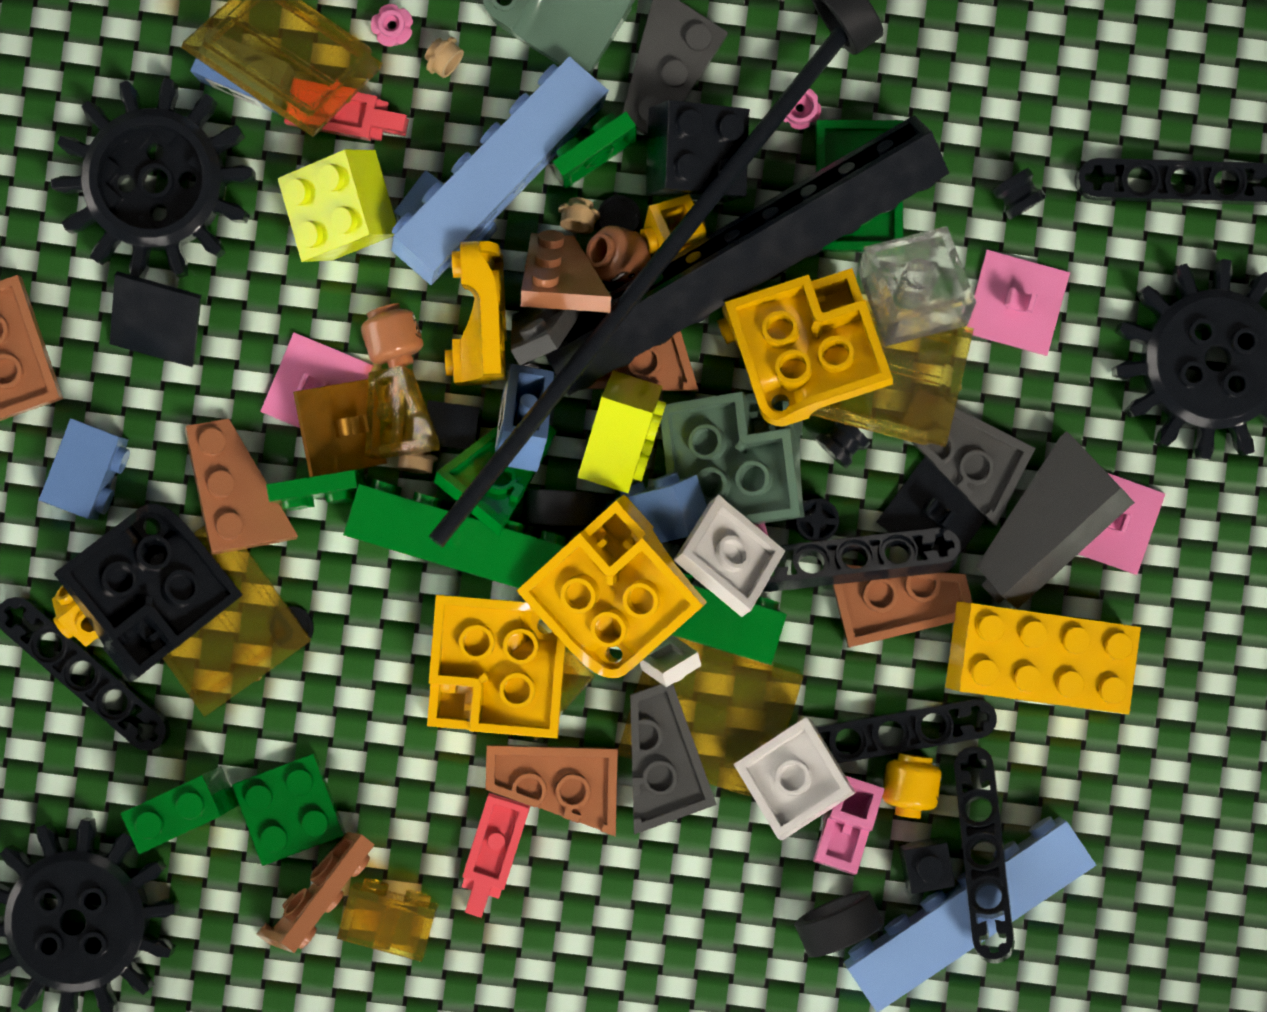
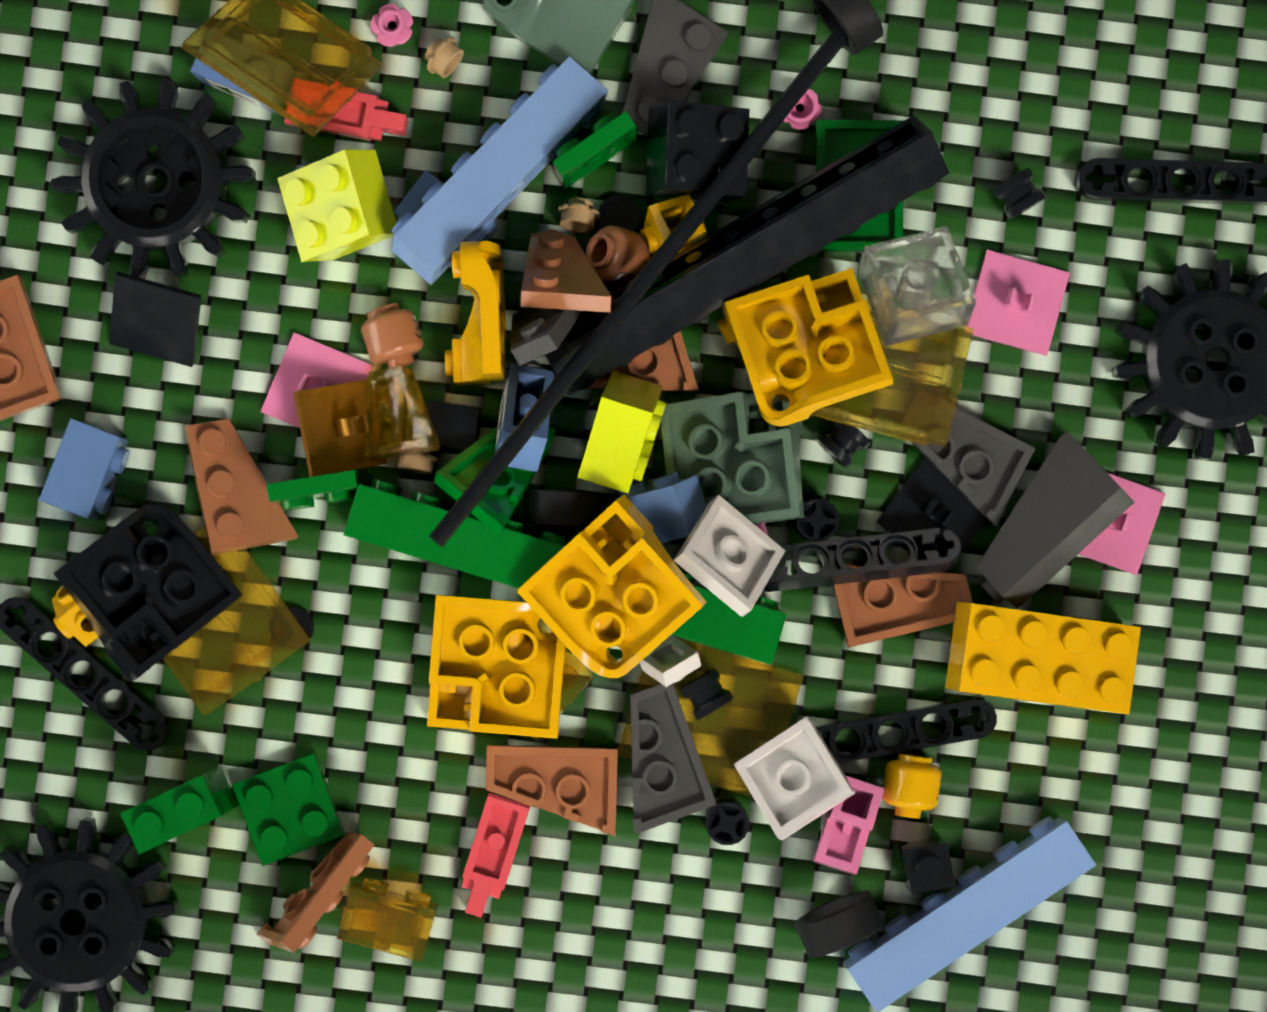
black beam [954,746,1015,964] -> none
none -> black wheel [679,667,734,720]
none -> black wheel [705,798,749,845]

